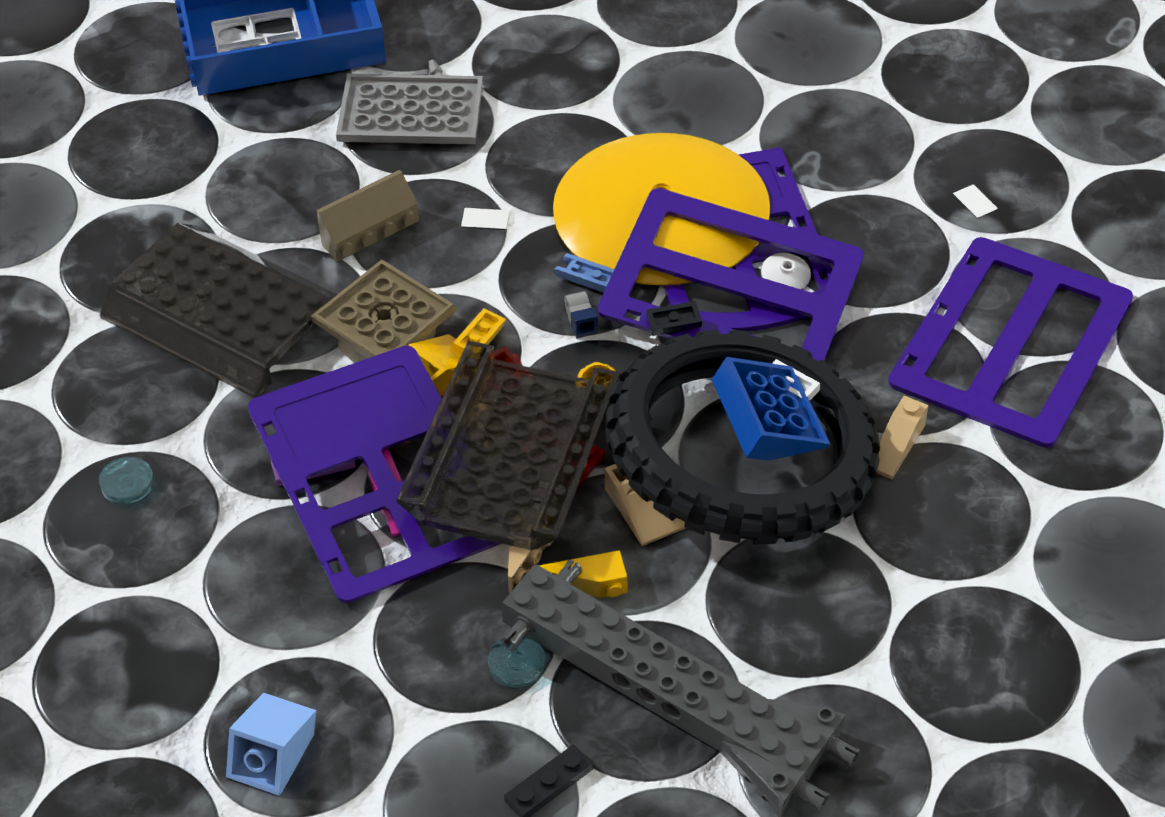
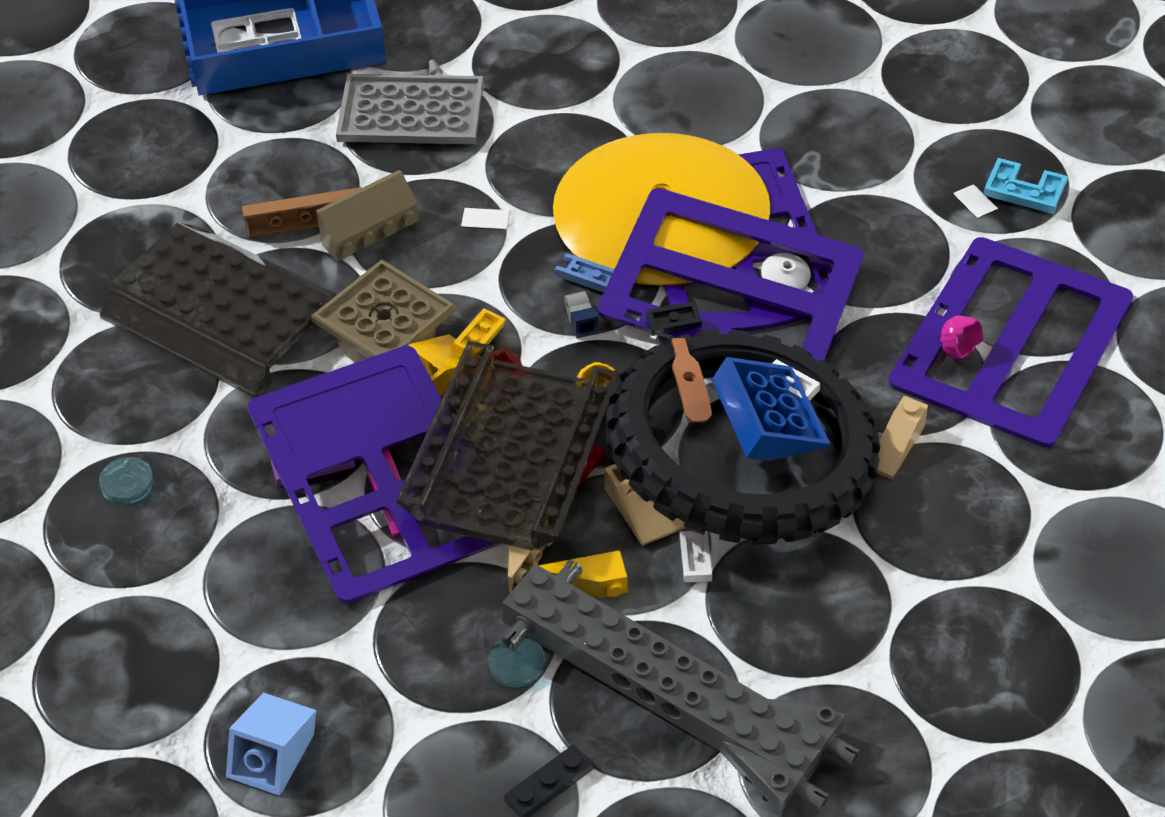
none -> medium nougat piece [242,187,362,238]
none -> nougat piece [672,338,712,423]
none -> white plate [680,531,712,583]
none -> dark pink hair [940,315,983,360]
none -> medium azure plate [983,158,1068,214]

